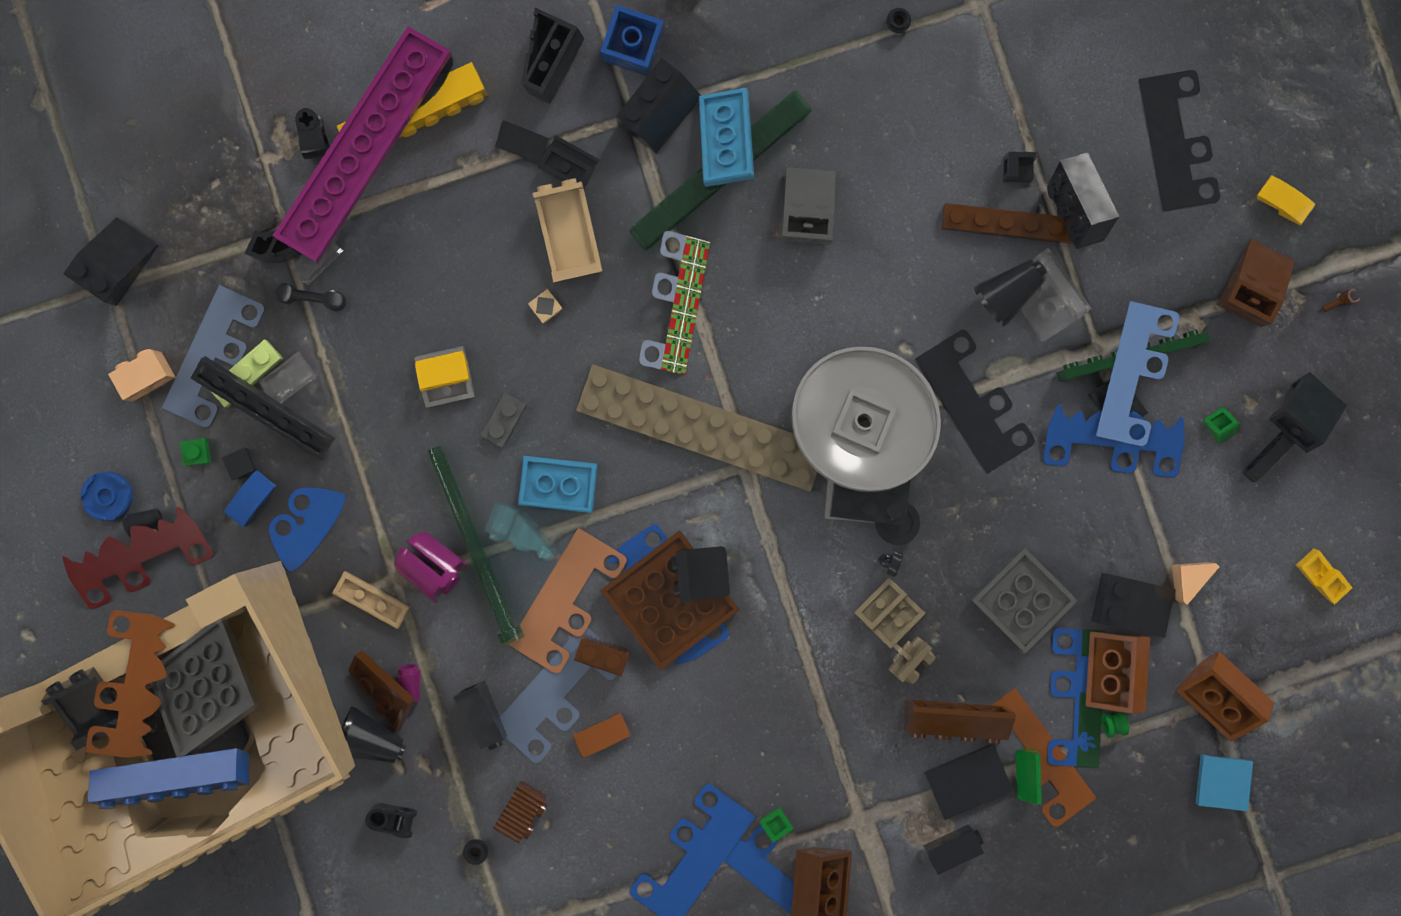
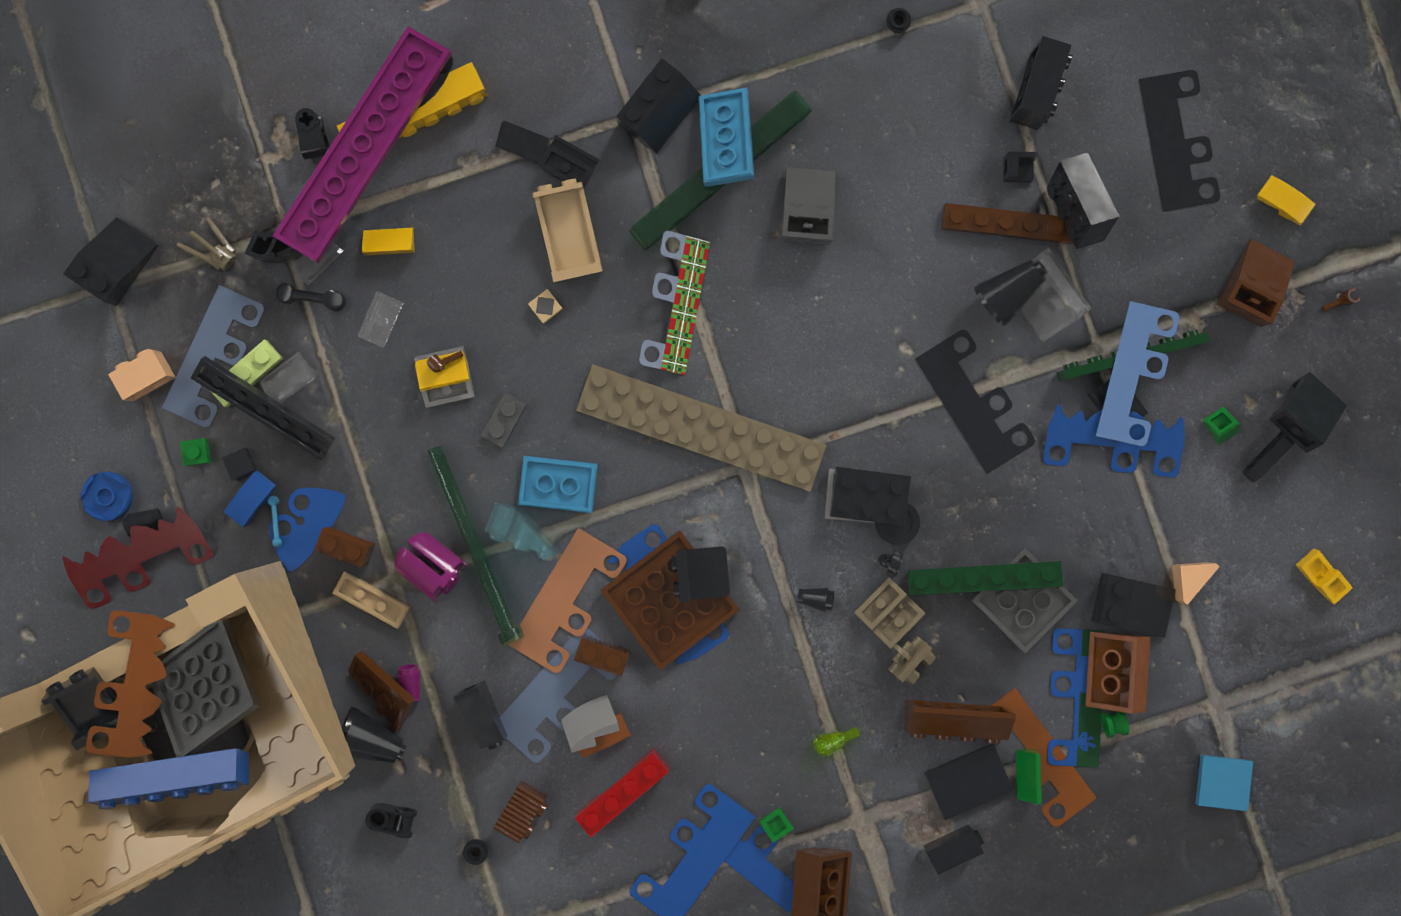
black wedge [521,7,584,104] -> none
blue brick [600,5,664,76] -> none
light grey dish [791,347,941,492] -> none
dark orange slope [1176,651,1274,741] -> none
none -> dark tan plant [176,217,237,271]
none -> dark azure hinge [268,496,282,548]
none -> reddish brown brick [315,527,375,568]
none -> clear slope [357,291,403,348]
none -> yellow slope [362,228,415,256]
none -> reddish brown hand [427,351,463,373]
none -> light grey slope [561,695,619,753]
none -> red arch [575,748,669,837]
none -> black cone [797,587,835,612]
none -> clear neon green cone [814,727,860,758]
none -> dark green plate [908,561,1063,596]
none -> black brick [1010,36,1073,130]

